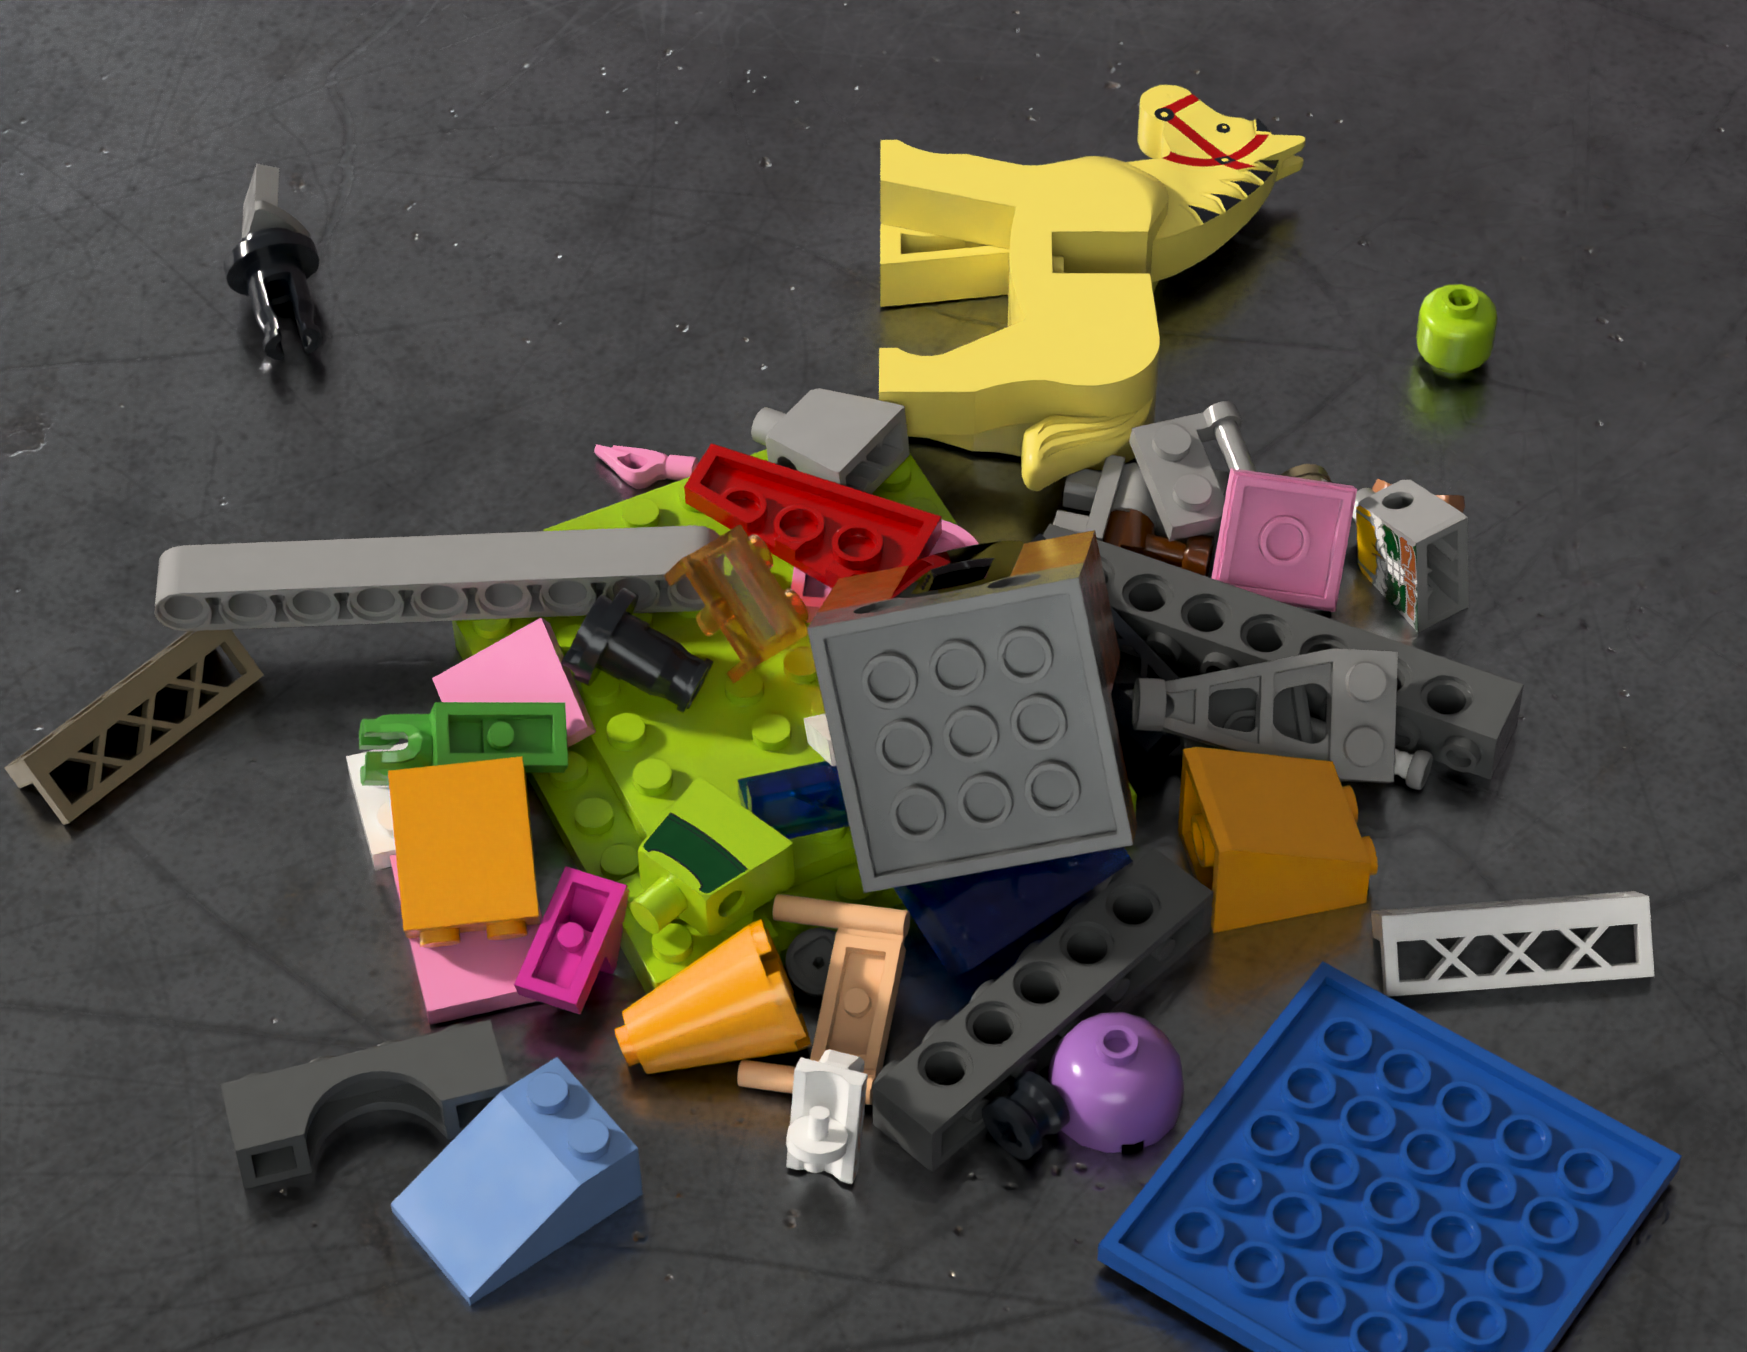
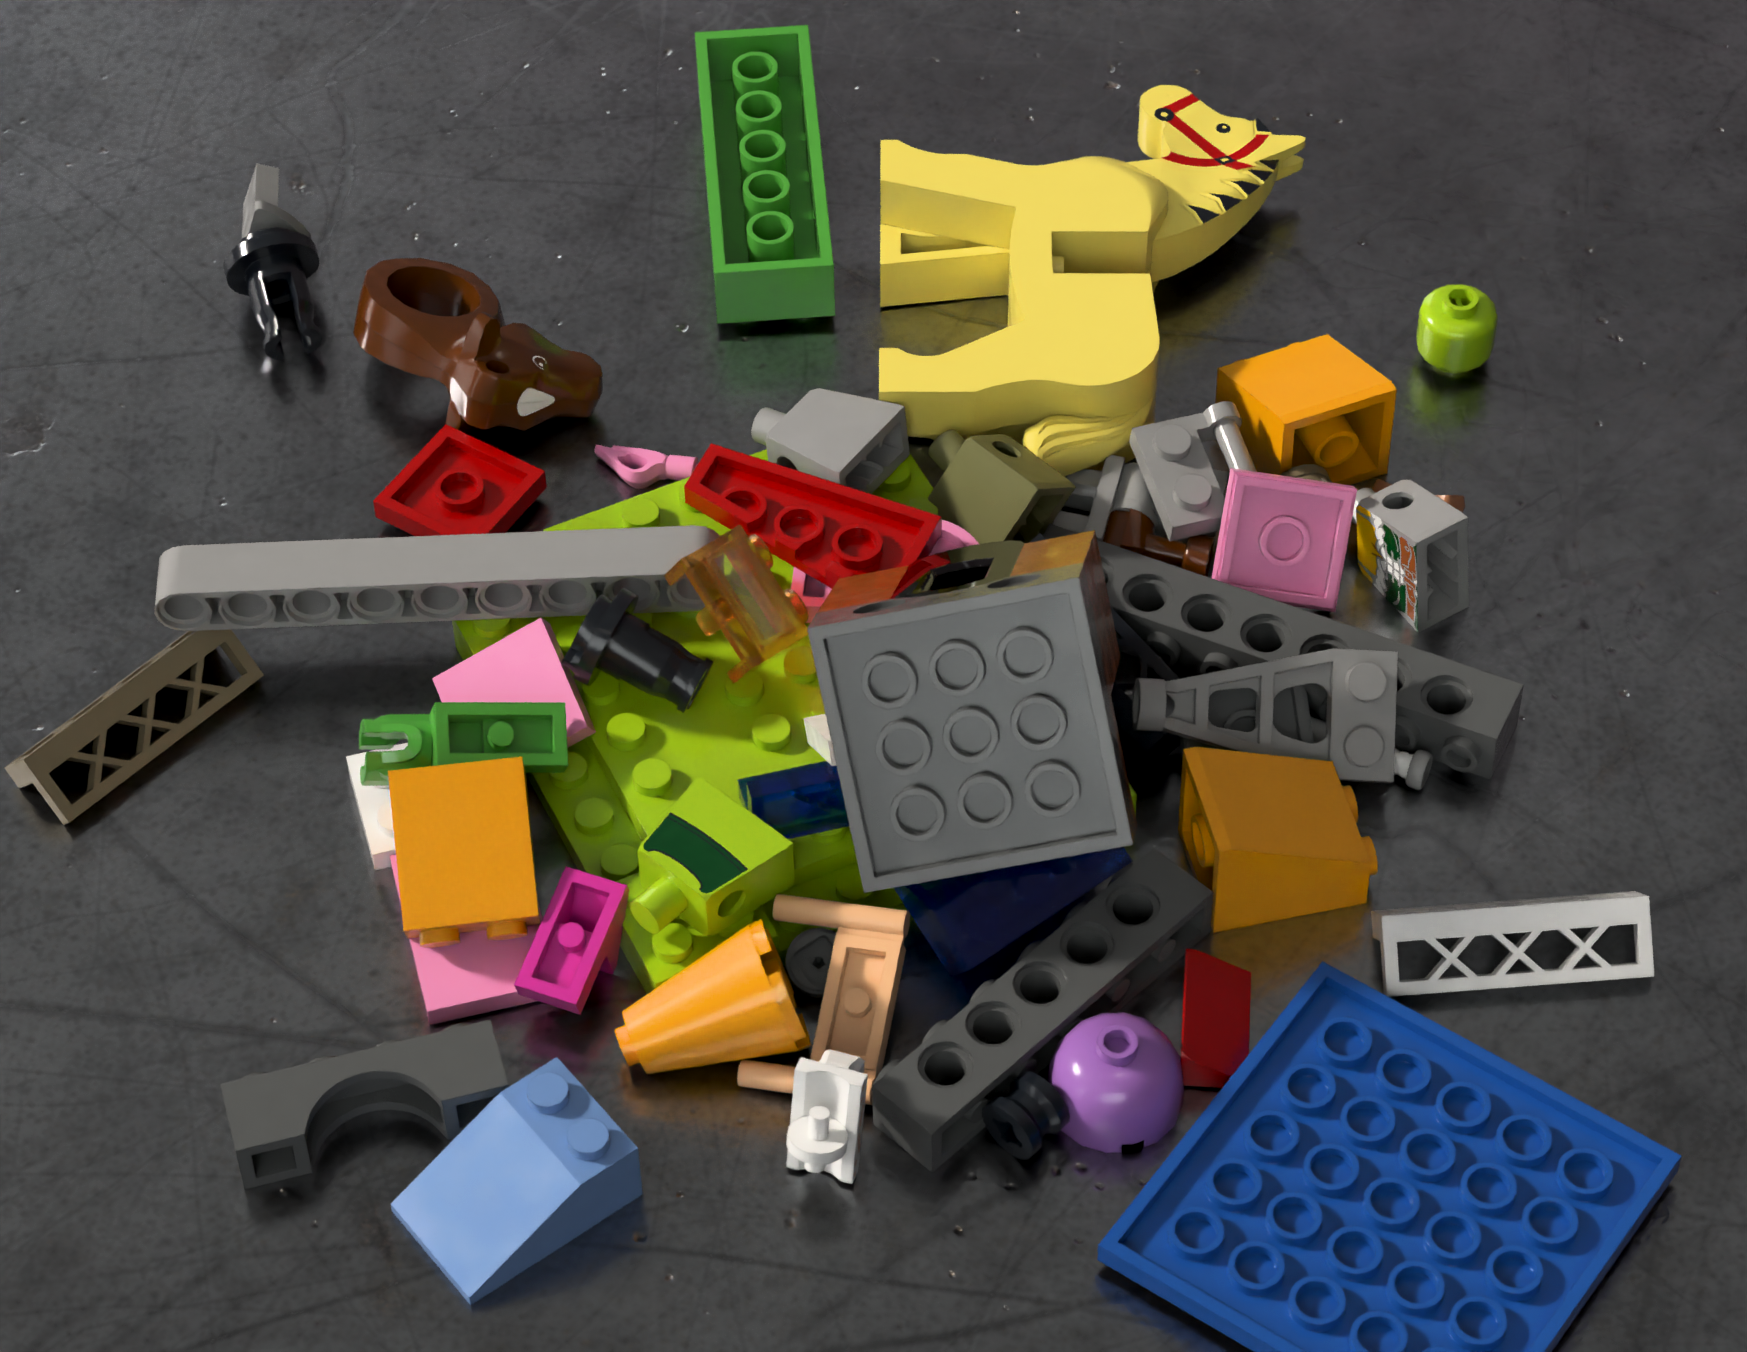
none -> reddish brown animal [353,258,603,436]
none -> red plate [373,424,547,536]
none -> bright green brick [695,25,835,324]
none -> olive torso [928,430,1076,565]
none -> red slope [1180,948,1251,1088]
none -> light orange slope [1215,334,1397,485]

